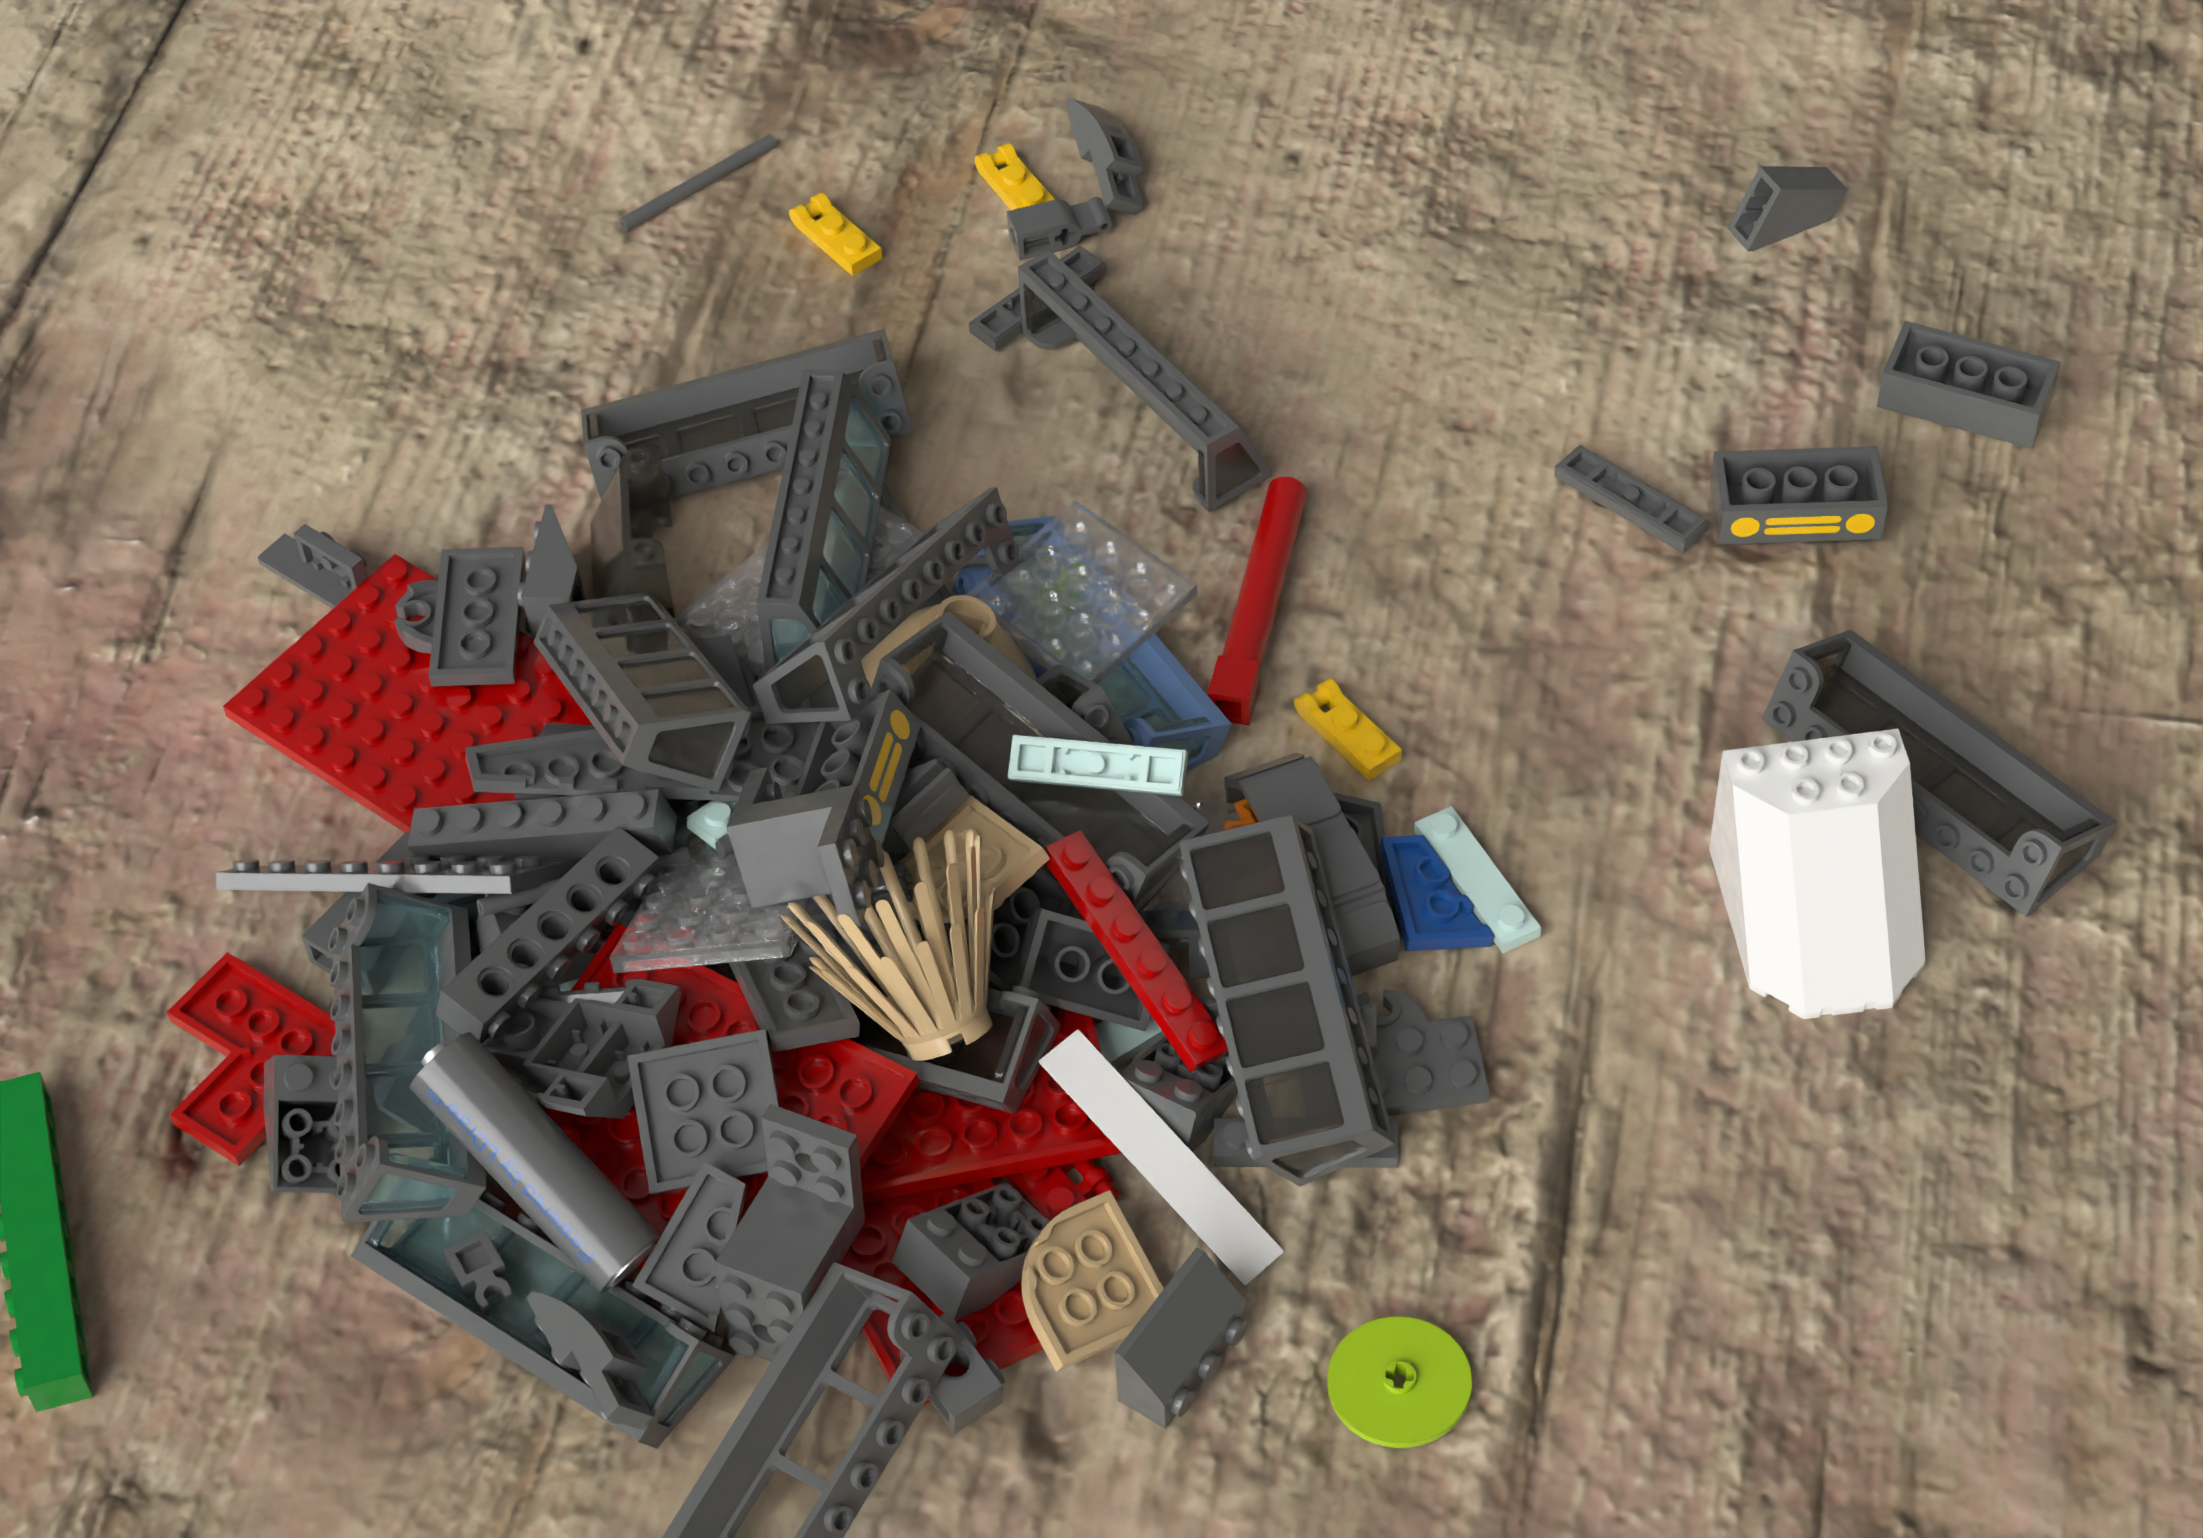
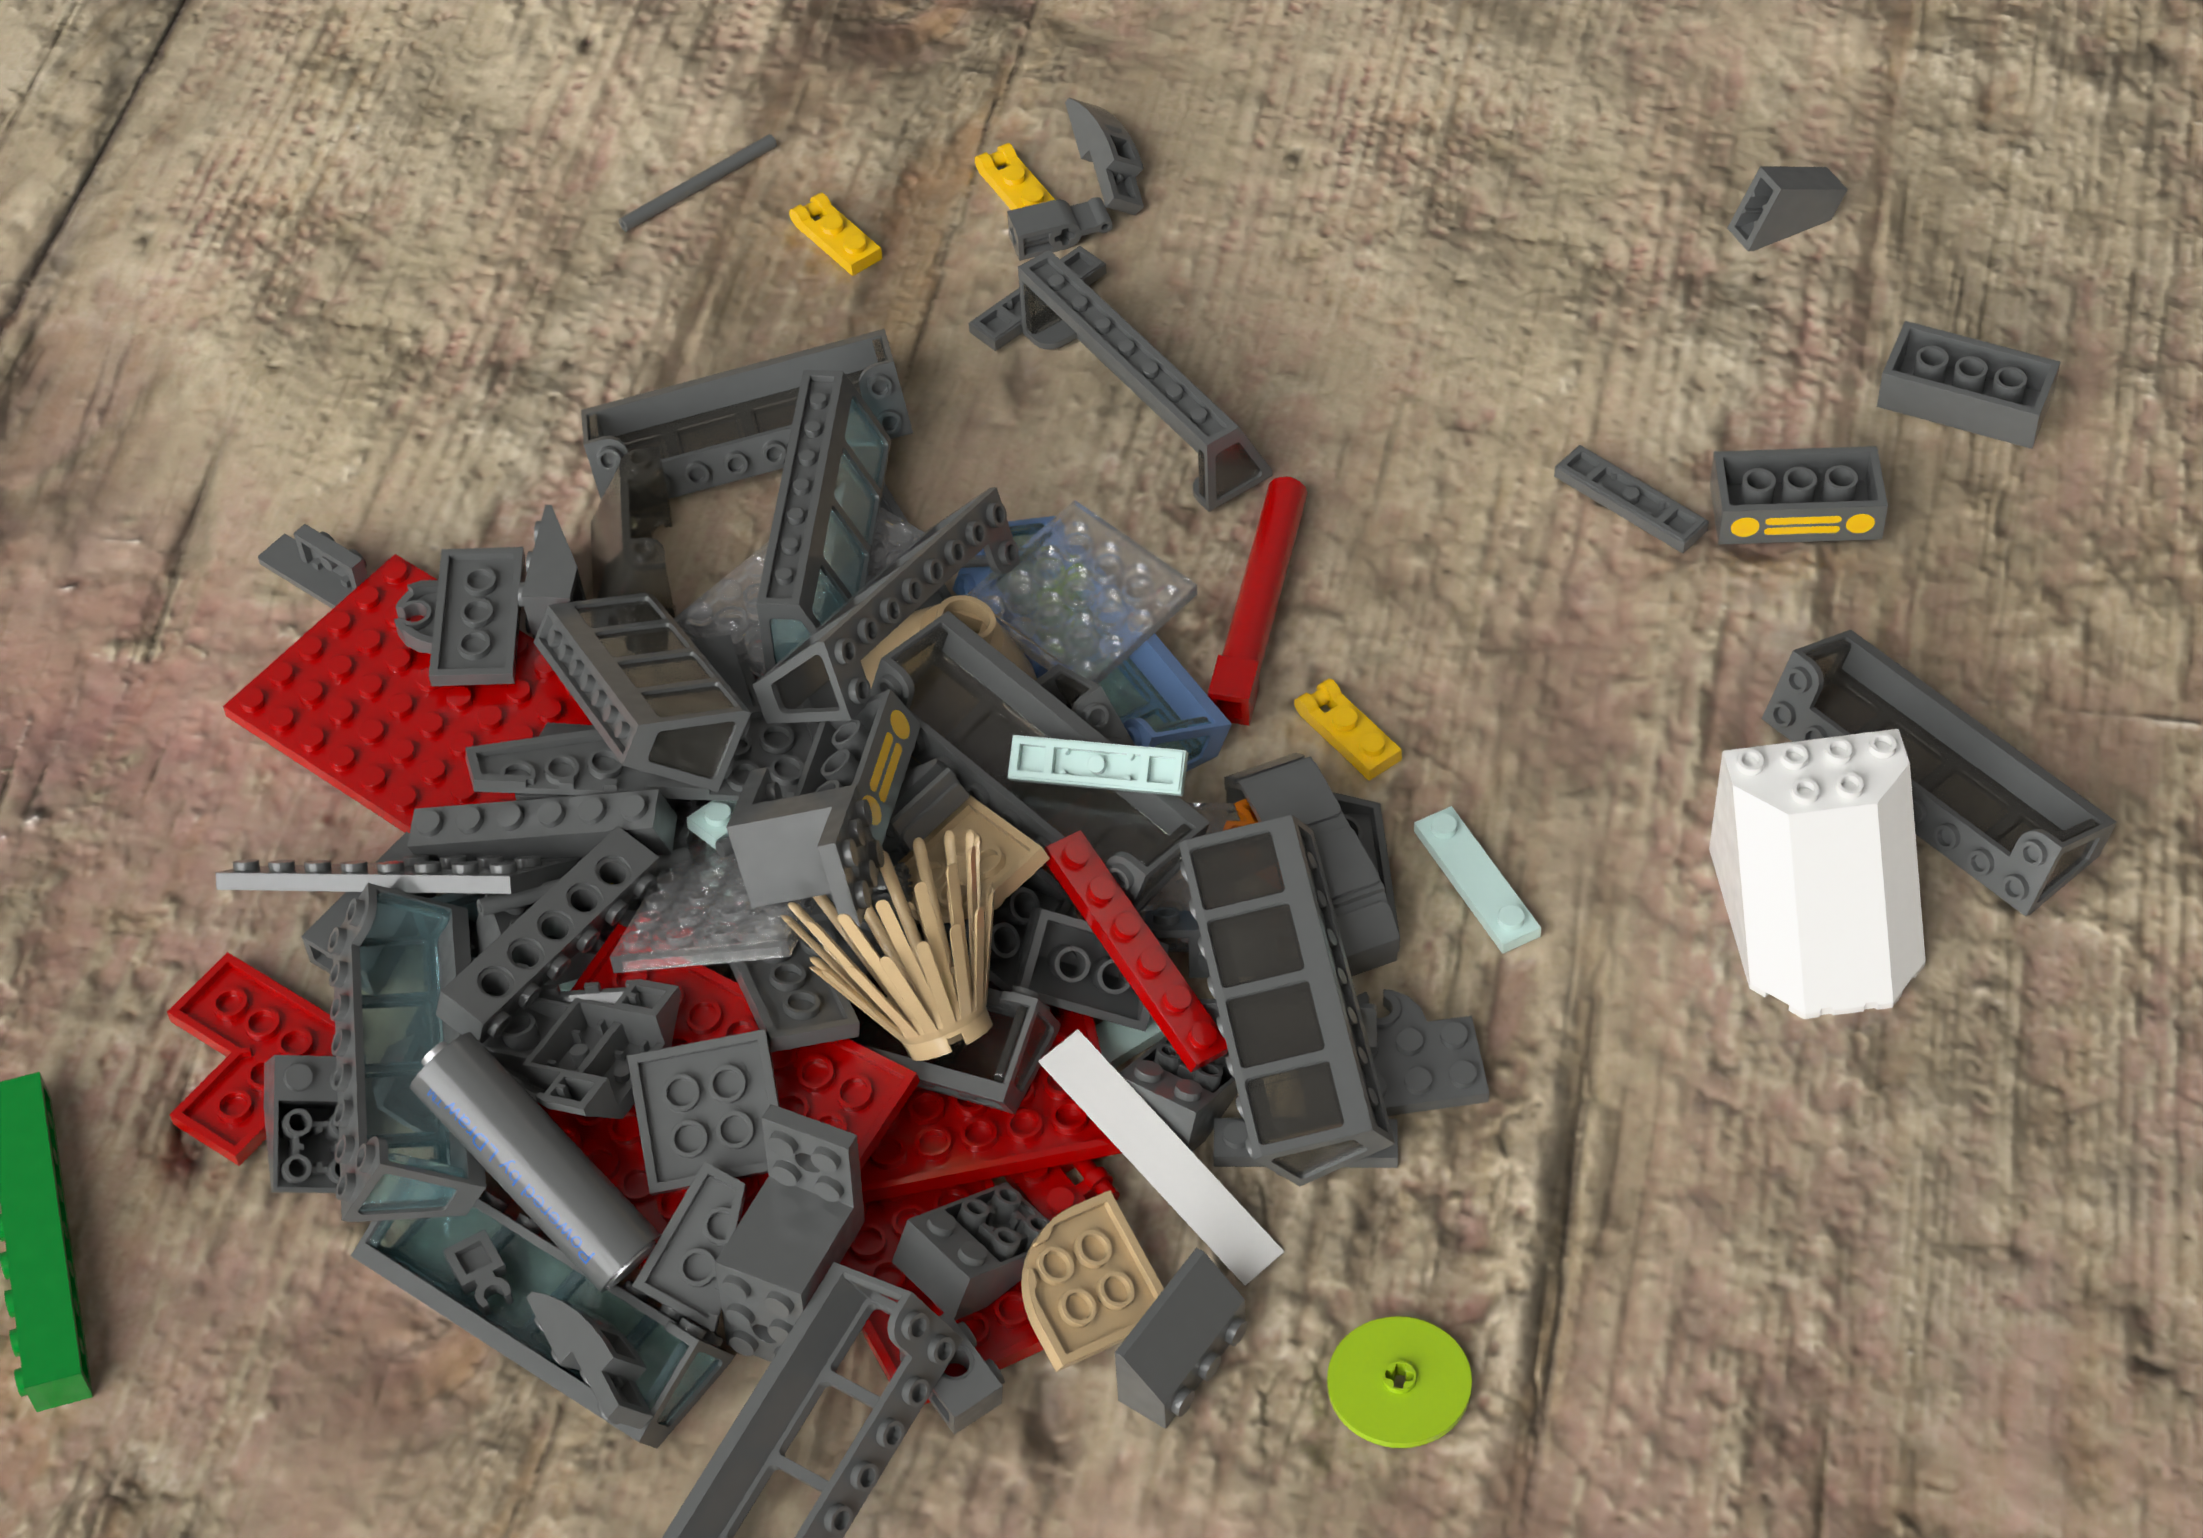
blue wing [1379,835,1494,951] -> none

